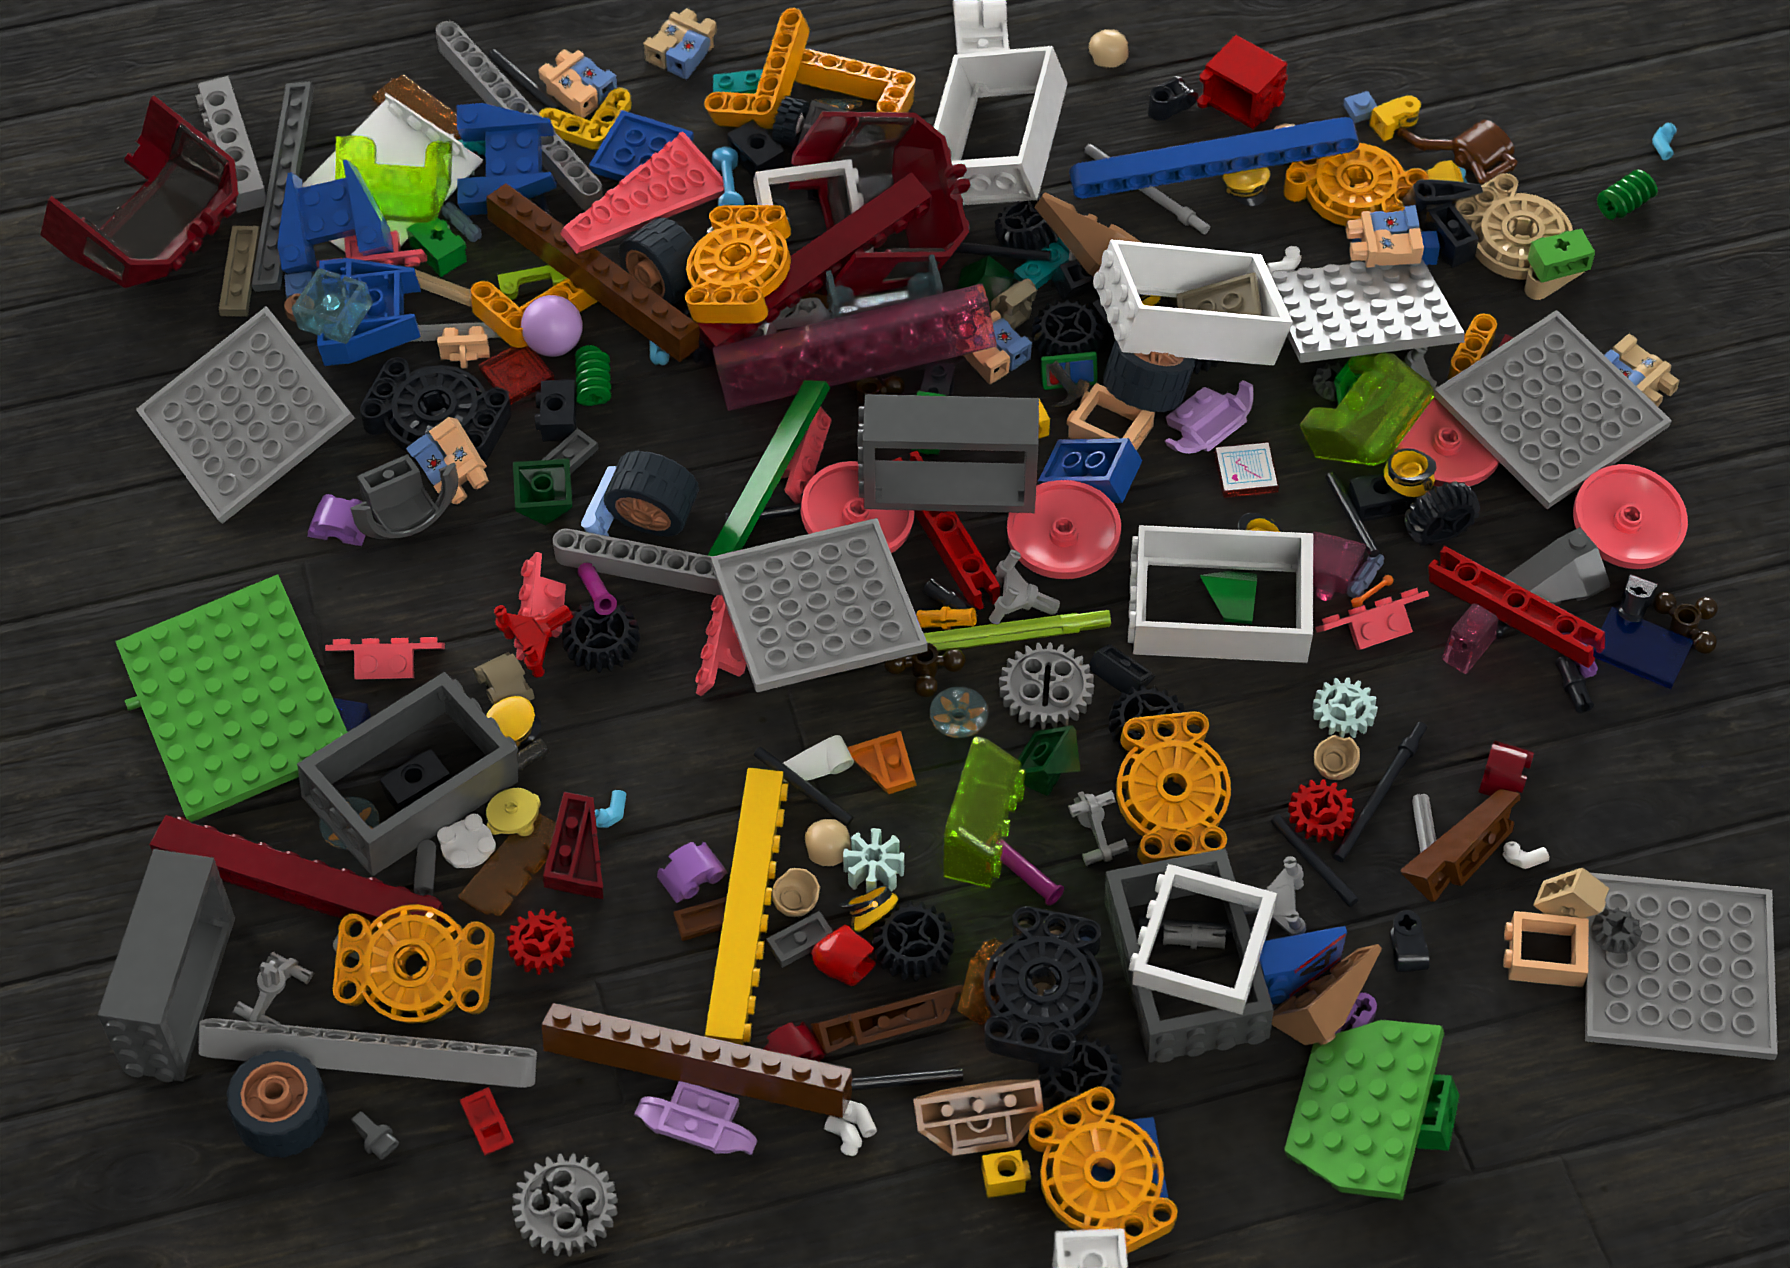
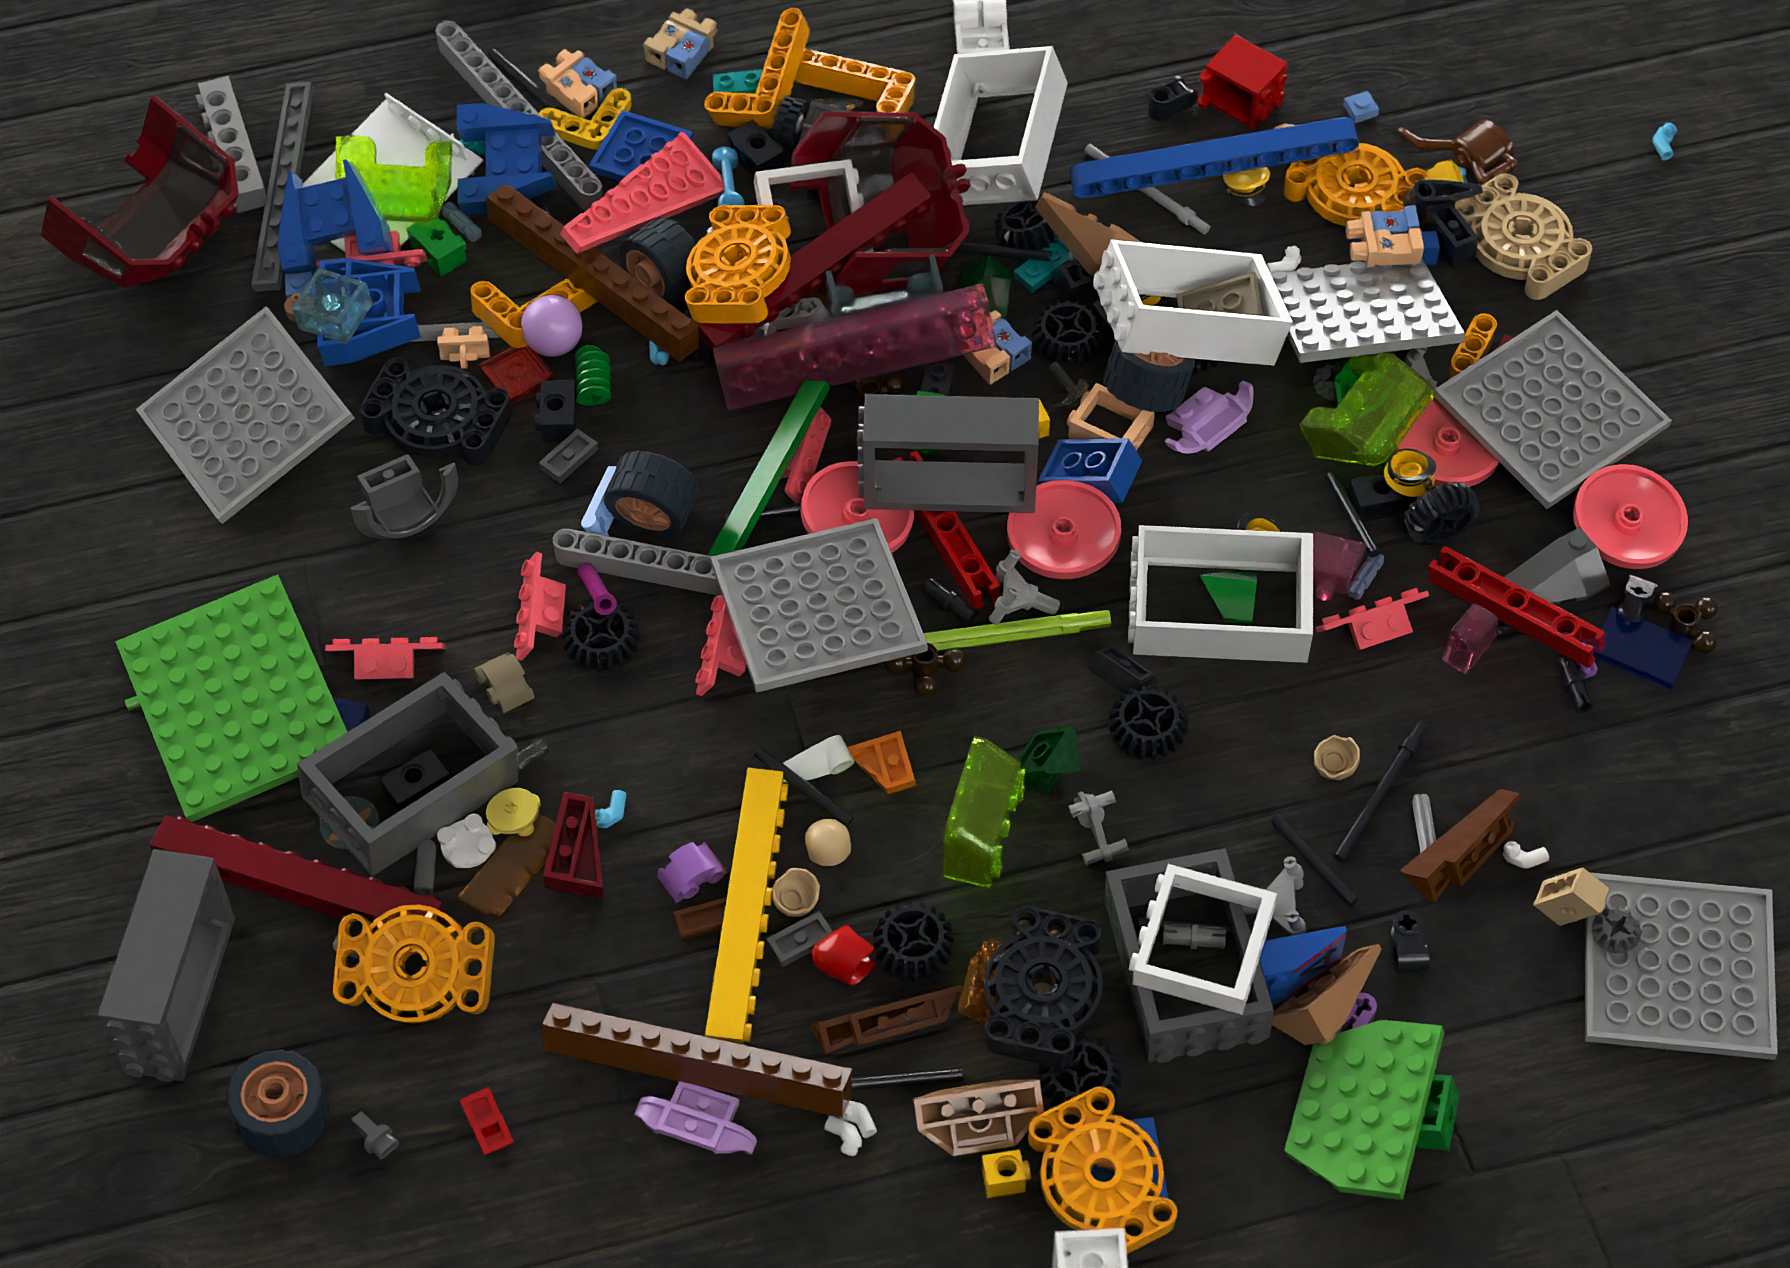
light grey beam [199,1018,537,1087] -> none
dark tan plate [219,226,260,316] -> none
light grey axle [233,952,313,1024] -> none
medium lavender cylinder [307,494,366,546] -> none
clear orange windscreen [372,75,461,140] -> none
light nougat hips [406,417,489,505] -> none
tan axle [415,269,472,306] -> none
yellow piece [486,696,541,747] -> none
red axle [494,605,573,678] -> none
lime piece [497,265,566,300] -> none
red gear [507,909,574,975] -> none
light grey gear [512,1154,618,1256] -> none
dark green slope [513,459,572,526] -> none
dark red cylinder [763,1022,826,1062] -> none
piece [839,885,898,932] -> none
light aqua gear [843,828,904,893] -> none
light orange pin [916,606,977,630] -> none
clear light blue dish [930,687,988,738] -> none
magenta pin [984,833,1064,906] -> none
dark tan cylinder [991,278,1037,330] -> none
light grey gear [999,642,1094,730] -> none
slope [1041,352,1098,390] -> none
tan hair [1089,29,1128,68] -> none
light orange piece [1116,711,1231,864] -> none
white tile [1214,442,1279,498] -> none
red gear [1288,779,1355,842] -> none
light aqua gear [1312,677,1378,738] -> none
orange hinge [1351,575,1394,607] -> none
yellow leg [1369,96,1421,142] -> none
dark red cylinder [1479,740,1535,796] -> none
light nougat window [1504,911,1589,987] -> none
bright green brick [1528,228,1595,283] -> none
green piece [1597,169,1658,220] -> none
tan hips [1604,334,1679,407] -> none

